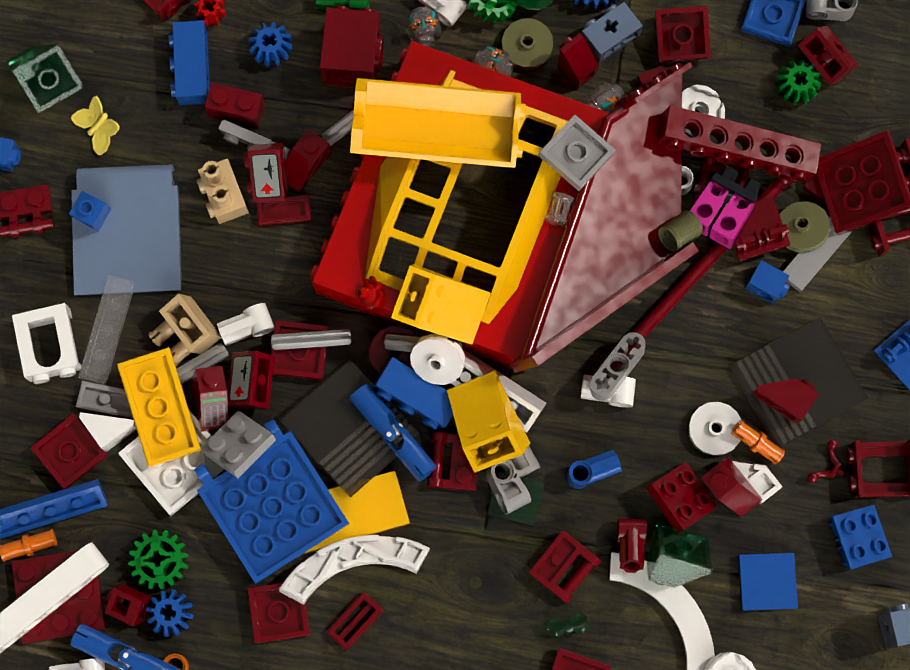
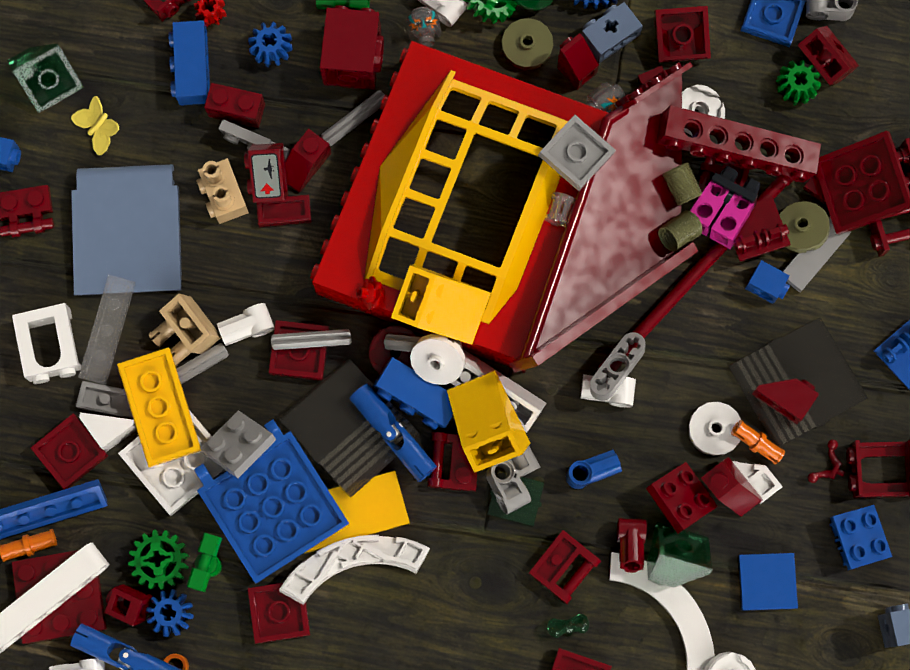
blue brick [69,191,111,232] -> none
dark red slope [191,366,228,431] -> none
dark red brick [227,351,274,410] -> none
dark red tile [327,592,384,651] -> none
yellow panel [350,78,526,168] -> none
clear head [474,46,514,76] -> none
none -> green bar [186,533,222,592]
none -> olive piece [662,162,703,206]

